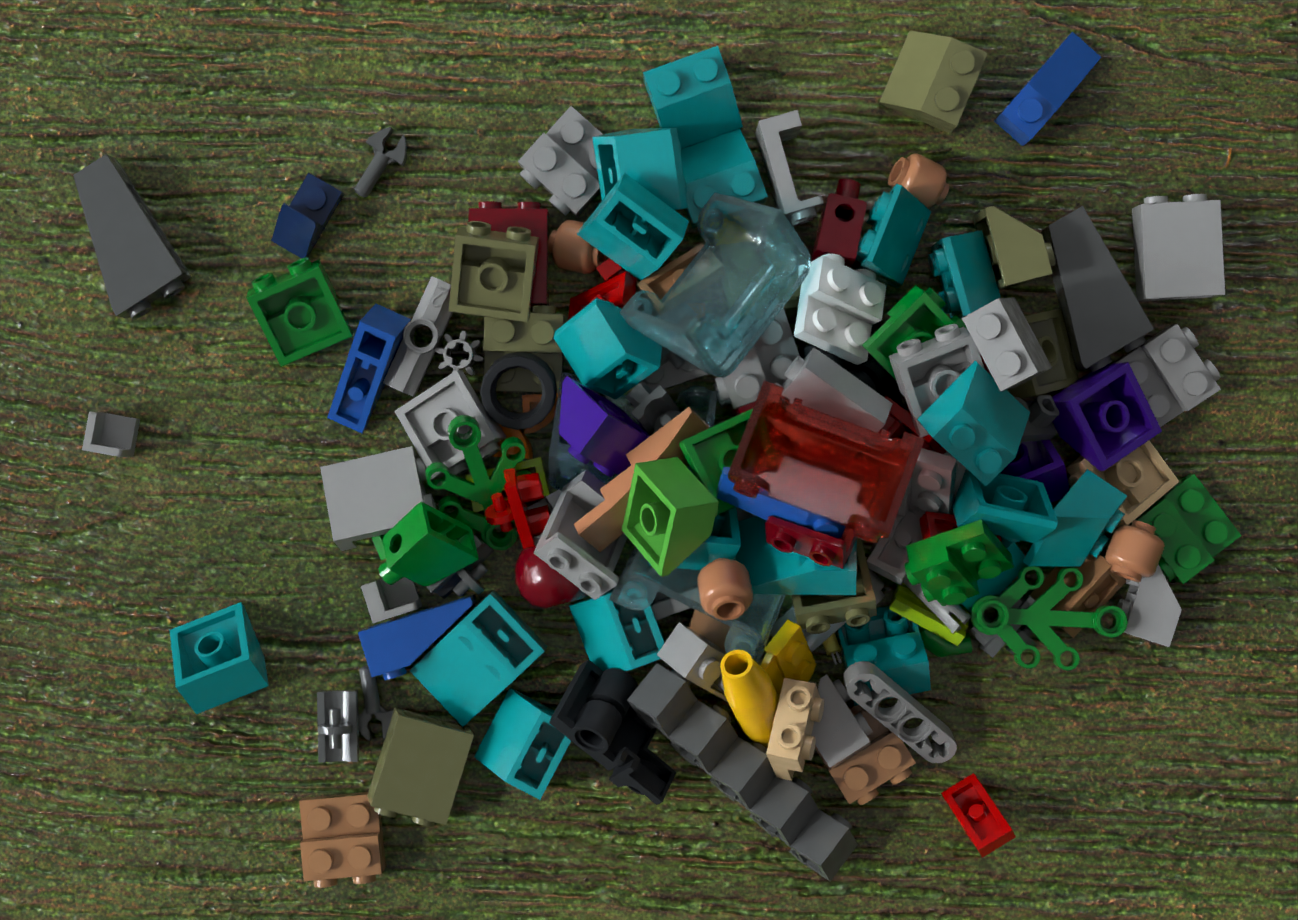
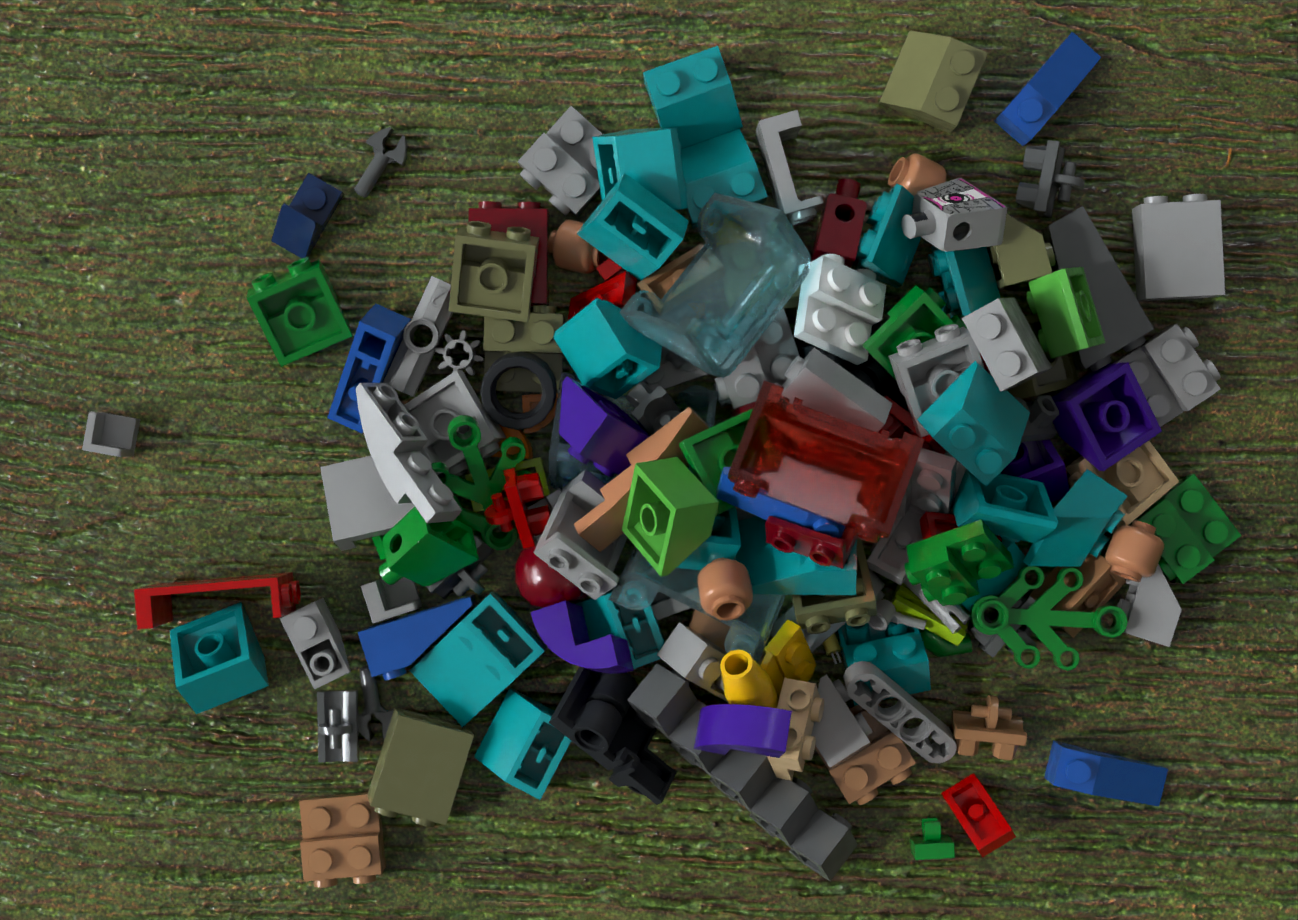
dark grey slope [73,154,192,320] -> none
none -> red panel [134,572,301,629]
none -> light grey slope [280,598,351,689]
none -> light grey slope [356,383,462,523]
none -> dark purple brick [531,601,634,674]
none -> dark purple brick [694,704,792,758]
none -> light grey hand [868,599,926,631]
none -> light grey torso [901,178,1007,252]
none -> green tile [910,817,955,860]
none -> medium nougat hips [951,695,1027,760]
none -> dark grey hips [1016,140,1085,218]
none -> bright green slope [1027,267,1106,359]
none -> blue slope [1044,740,1168,806]

